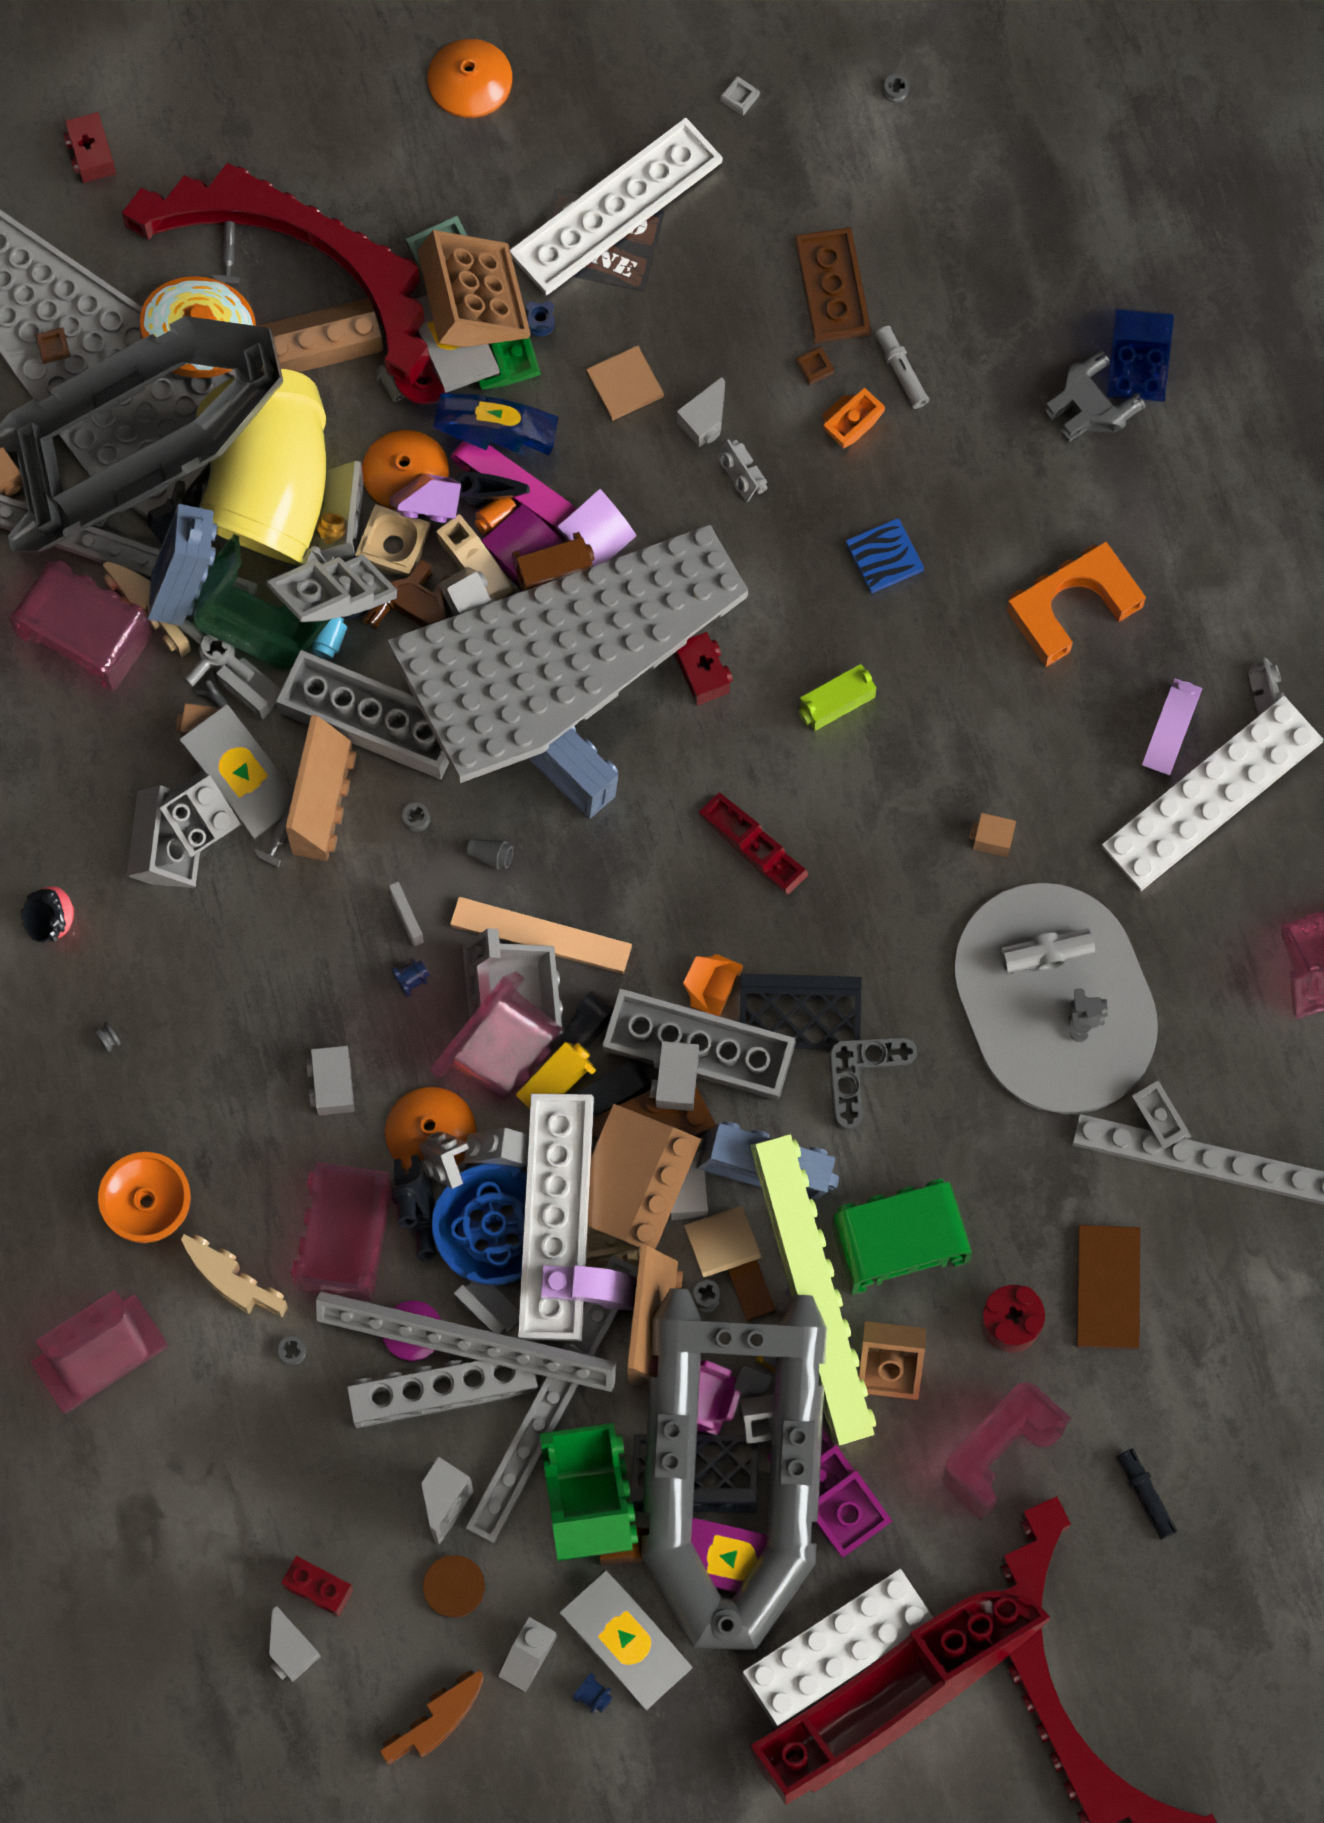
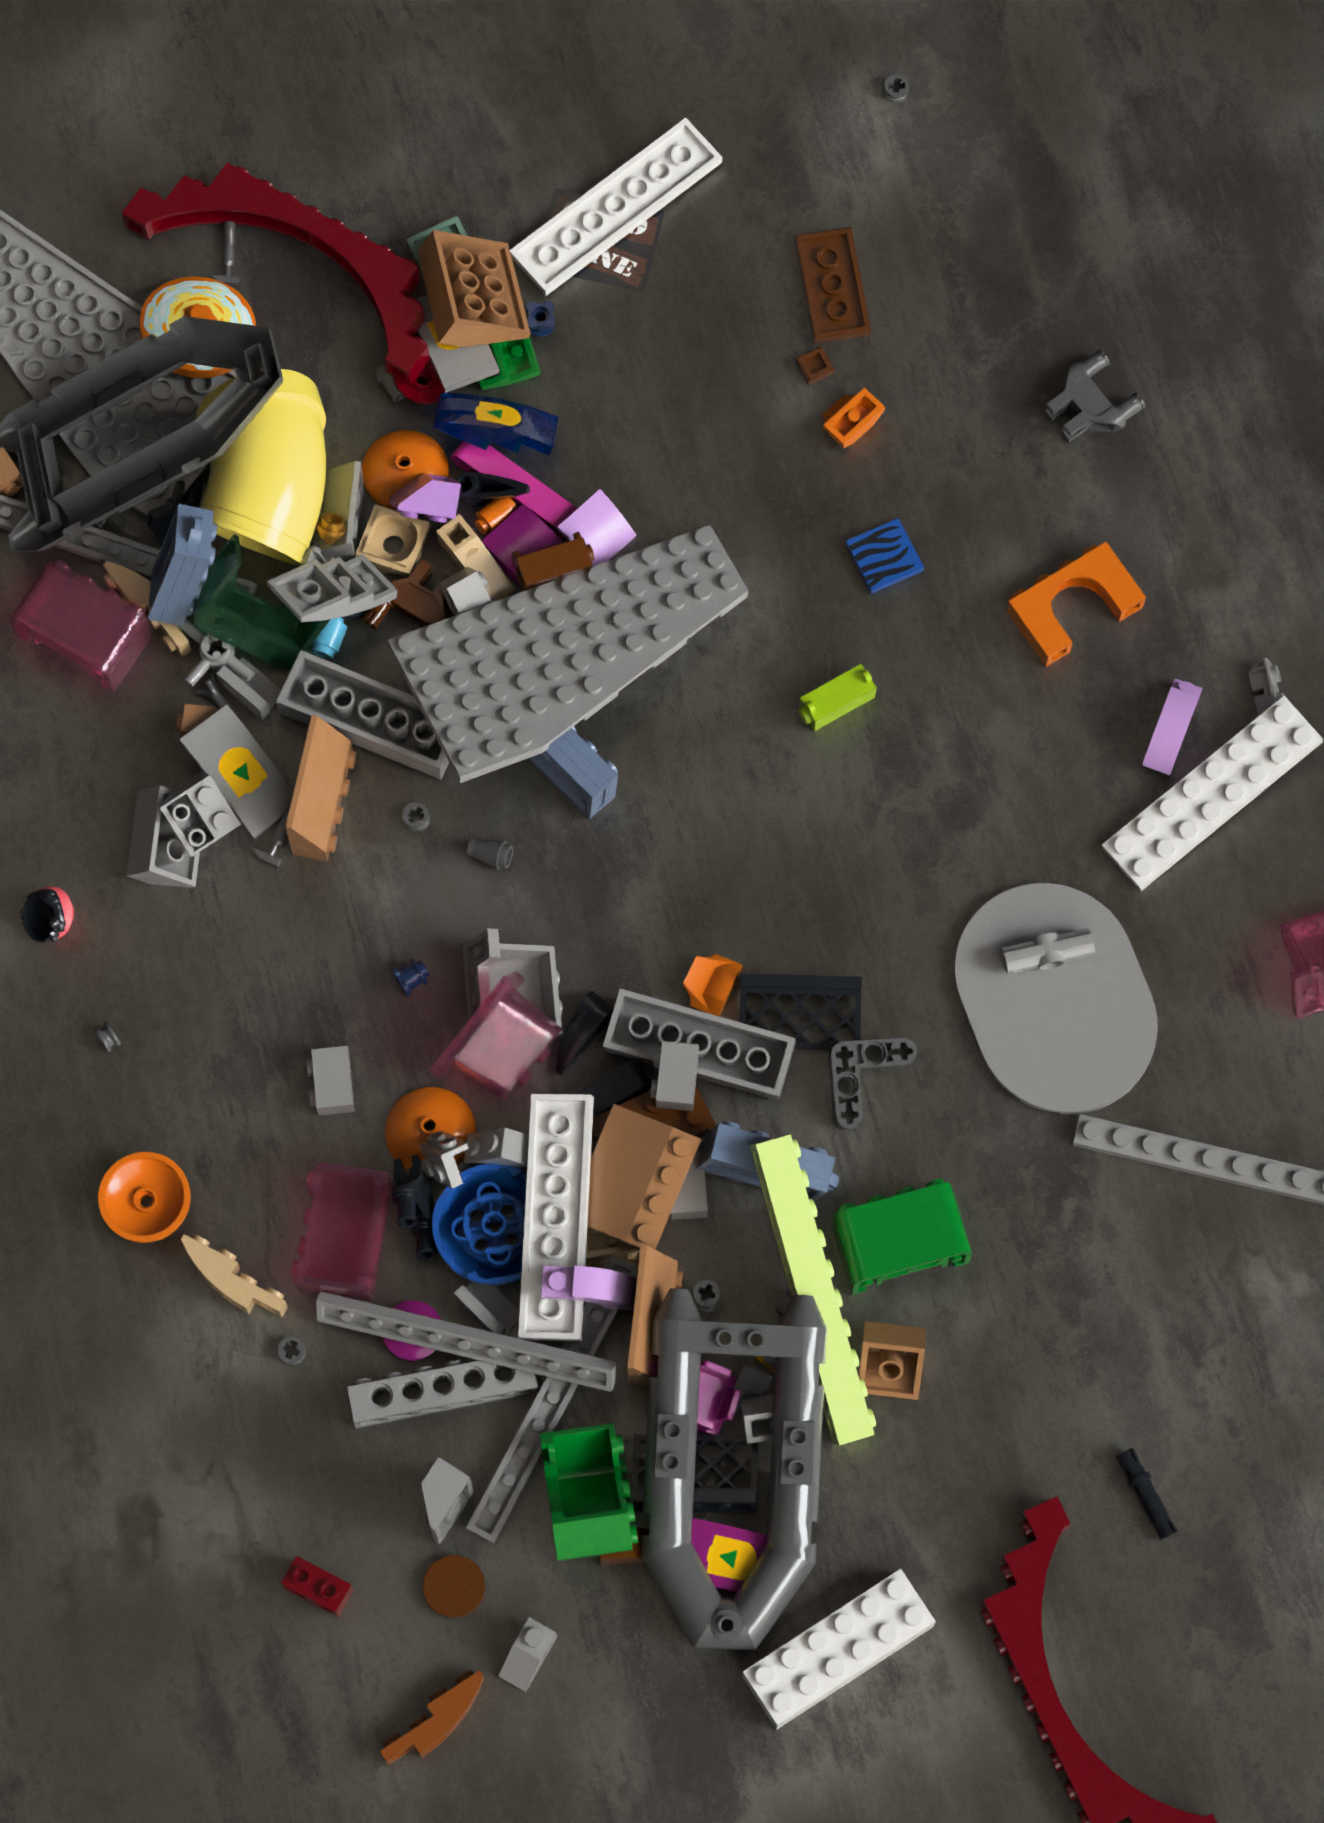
clear pink windscreen [30,1290,169,1415] -> none
reddish brown tile [35,327,71,364] -> none
dark red brick [63,112,116,183] -> none
medium nougat slope [259,298,384,372] -> none
light grey slope [269,1606,321,1682] -> none
light grey tile [388,882,424,947] -> none
orange dish [427,39,512,118] -> none
light nougat tile [450,897,632,975] -> none
yellow brick [516,1042,596,1109] -> none
light grey slope [558,1569,693,1710] -> none
dark blue brick [572,1673,613,1714] -> none
medium nougat tile [586,346,664,421] -> none
dark red brick [674,632,733,706] -> none
light grey slope [677,377,725,447] -> none
tan slope [684,1206,762,1278] -> none
dark red slope [699,792,808,895] -> none
light grey hinge [716,439,768,502] -> none
light grey tile [720,76,760,116] -> none
dark orange tile [727,1260,776,1322] -> none
dark red slope [751,1591,1051,1805] -> none
magenta slope [765,1428,892,1558] -> none
light grey pin [874,326,930,409] -> none
clear pink windscreen [942,1382,1072,1521] -> none
medium nougat brick [969,813,1016,858] -> none
dark red brick [981,1285,1045,1353] -> none
dark grey piece [1069,988,1108,1042] -> none
reddish brown tile [1077,1225,1140,1350] -> none
clear blue slope [1107,307,1174,402] -> none
light grey panel [1132,1080,1192,1149] -> none

